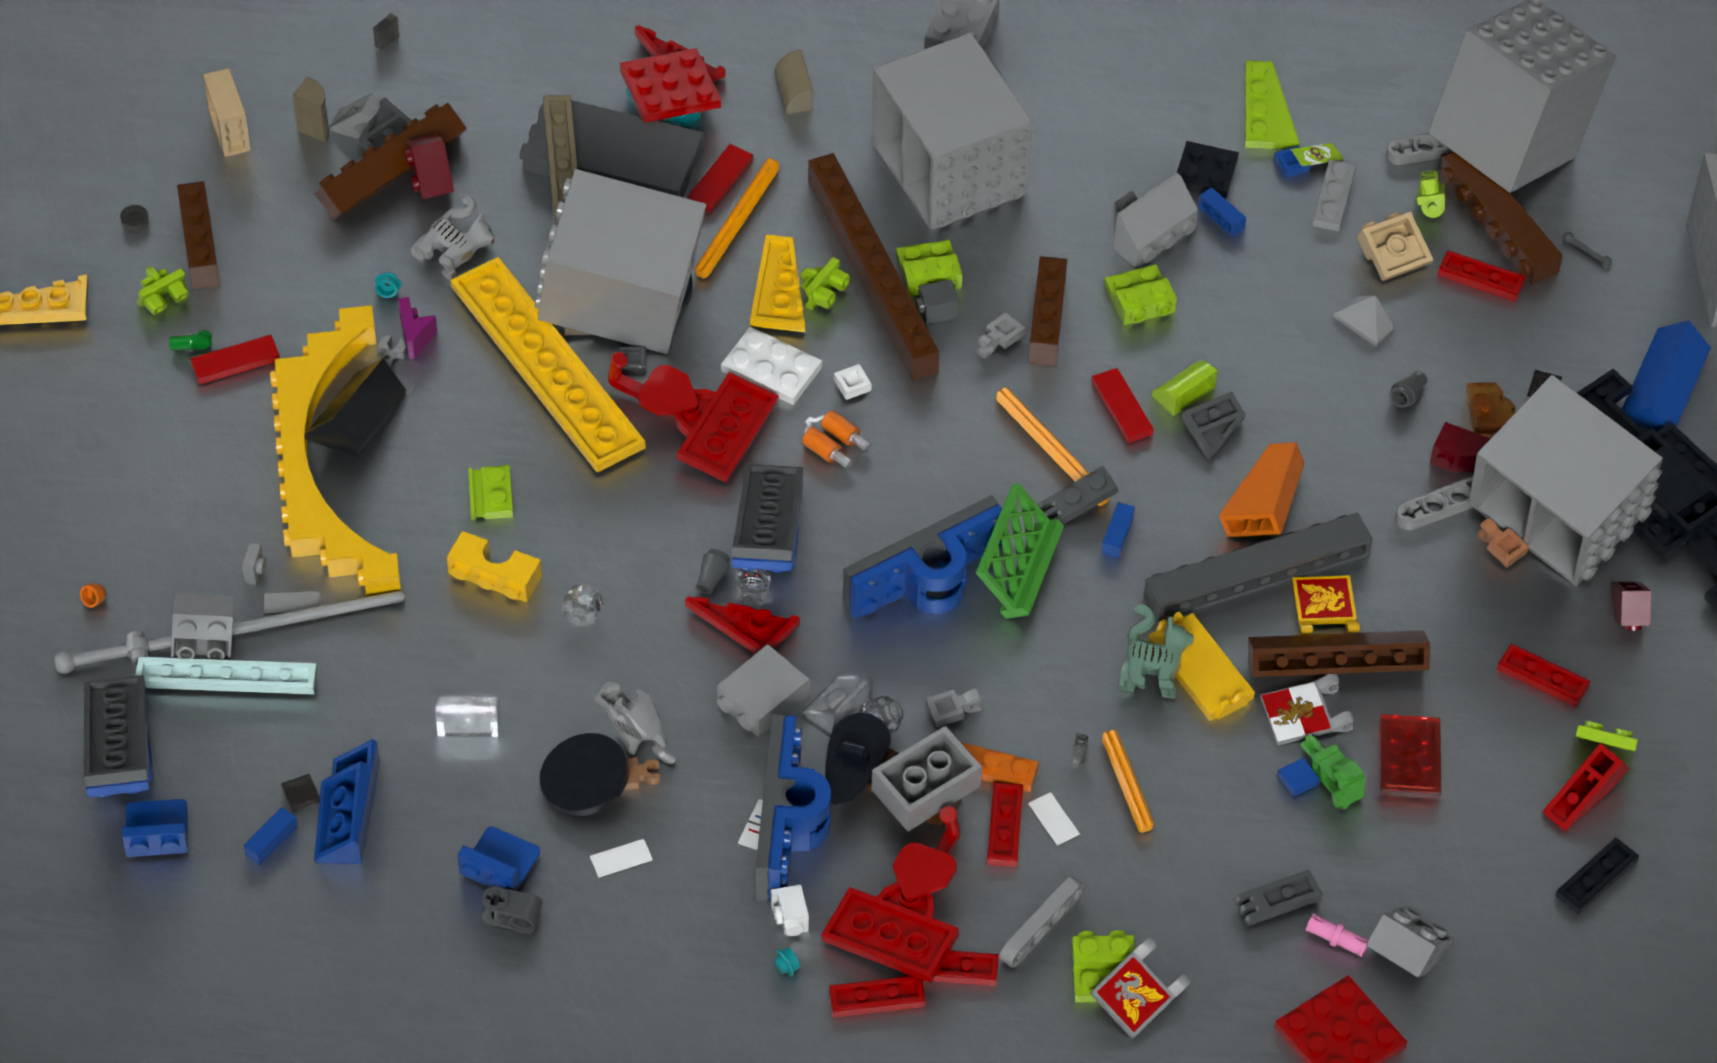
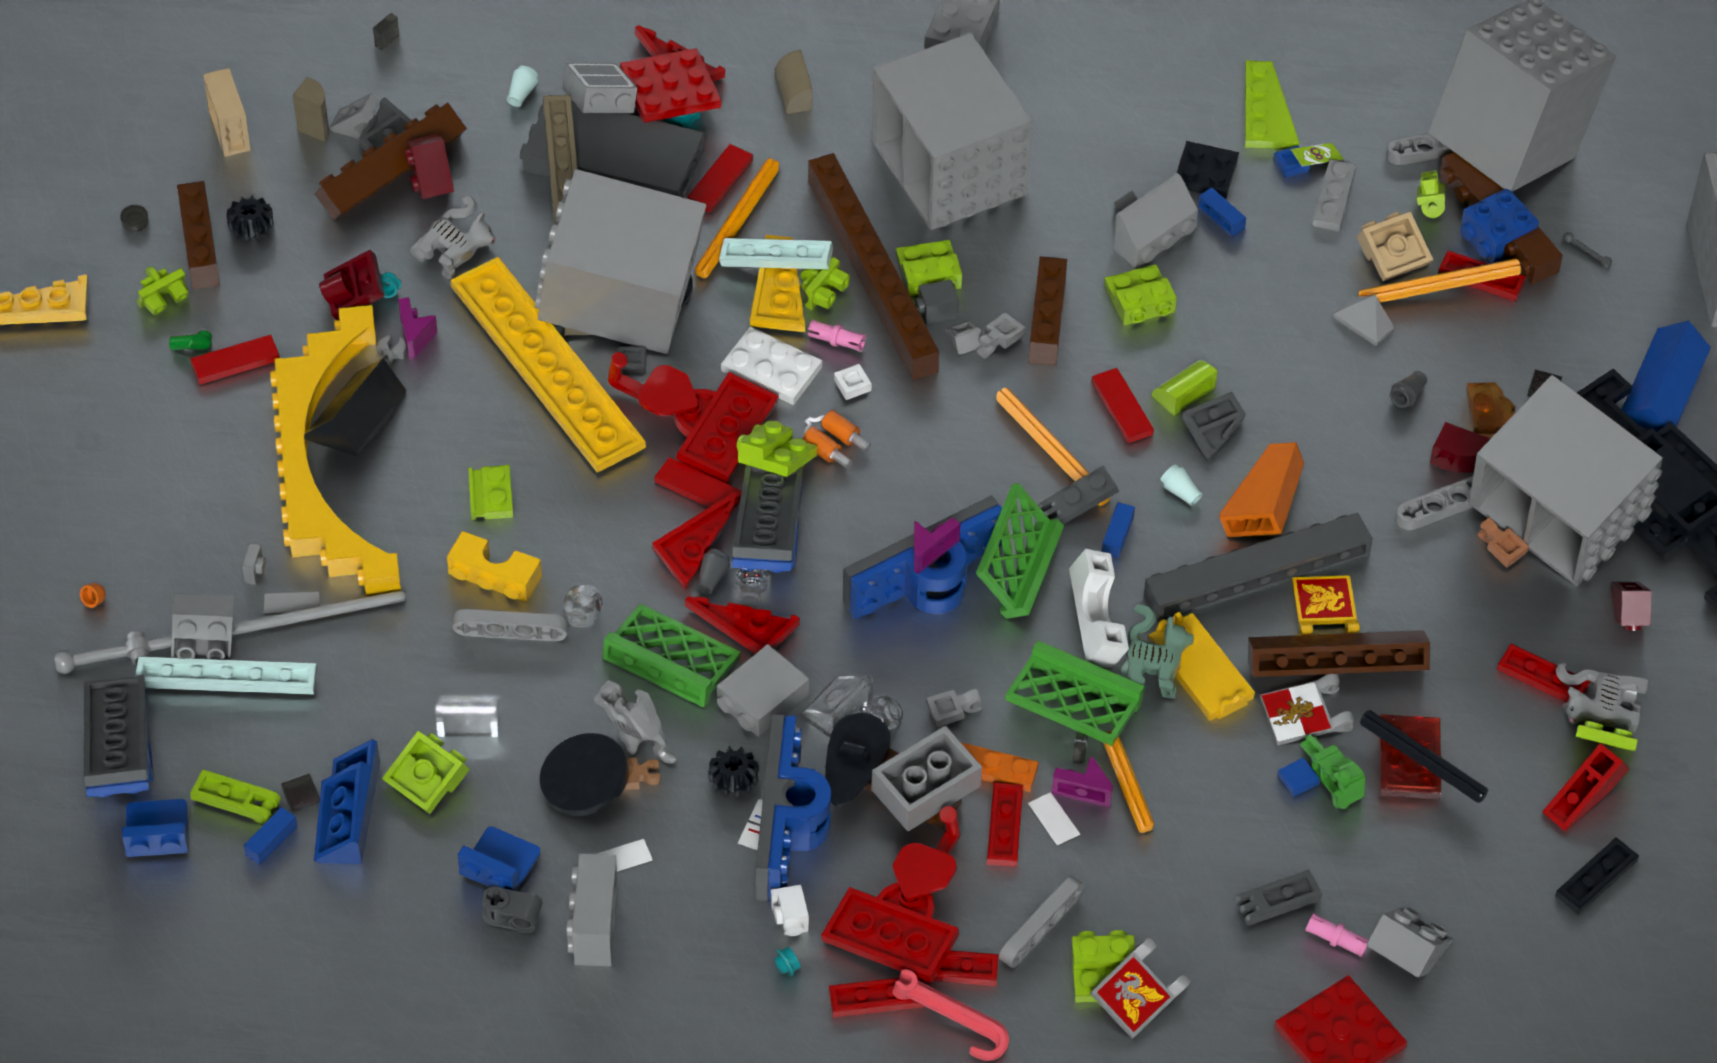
none -> lime plate [190,769,281,825]
none -> black gear [226,195,274,242]
none -> dark red plate [319,250,385,320]
none -> lime plate [382,731,470,814]
none -> light grey beam [452,609,568,641]
none -> light aqua cone [506,65,538,107]
none -> light grey brick [562,63,637,113]
none -> light grey brick [567,853,618,967]
none -> bright green fence [602,604,741,708]
none -> red wing [652,492,739,589]
none -> red tile [654,457,742,511]
none -> black gear [708,745,759,798]
none -> light aqua plate [719,238,833,269]
none -> lime plate [737,421,817,477]
none -> bright pink pin [808,319,866,352]
none -> coral piece [892,970,1009,1061]
none -> magenta slope [914,517,961,574]
none -> light grey slope [945,320,983,355]
none -> bright green fence [1005,641,1145,746]
none -> magenta slope [1051,756,1113,807]
none -> white arch [1069,549,1129,669]
none -> light aqua cone [1160,464,1203,506]
none -> light orange axle [1358,259,1521,303]
none -> black axle [1360,710,1488,803]
none -> blue bracket [1460,189,1539,264]
none -> light grey animal [1556,662,1649,738]

